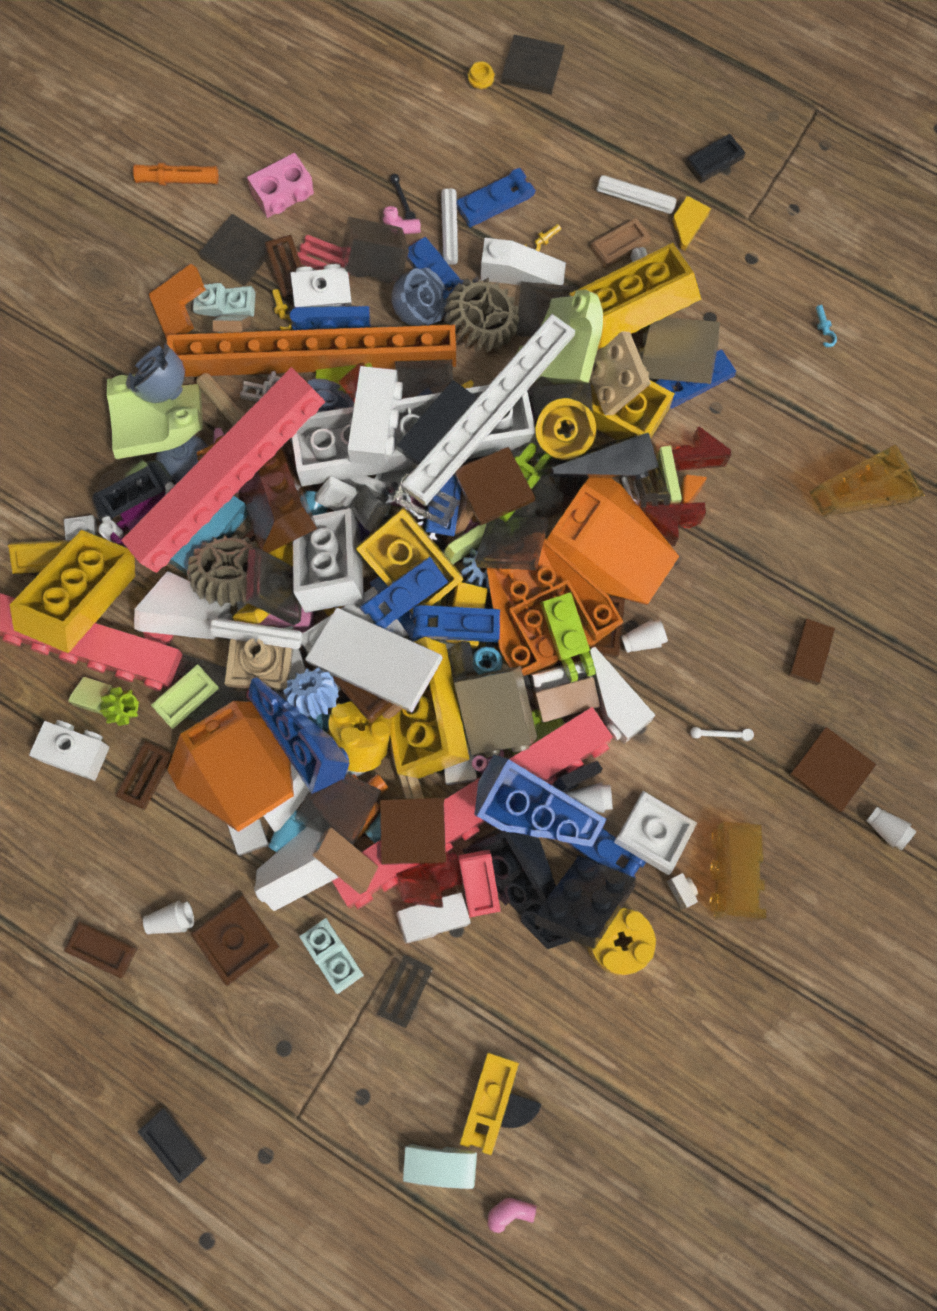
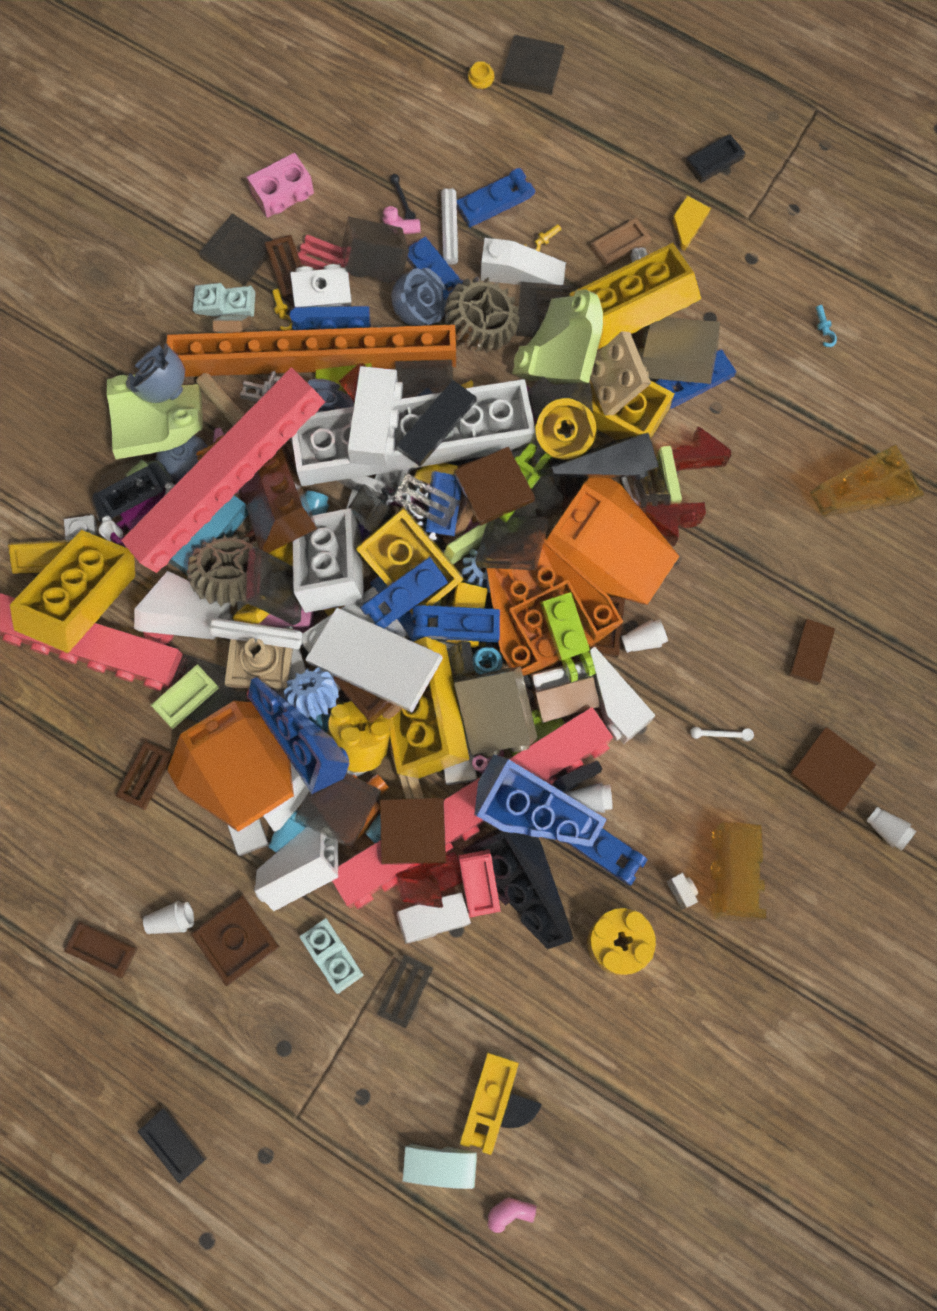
white brick [29,720,110,781] -> none
yellowish green slope [68,677,113,715] -> none
lime gear [99,687,139,726] -> none
orange pin [133,163,218,186] -> none
orange tile [149,264,206,339] -> none
medium nougat tile [312,827,378,894] -> none
white tile [315,476,356,511] -> none
white tile [401,314,575,506] -> none
black plate [535,856,636,949] -> none
white axle [597,175,676,214] -> none
white tile [614,791,697,875] -> none
orange slope [678,475,707,513] -> none

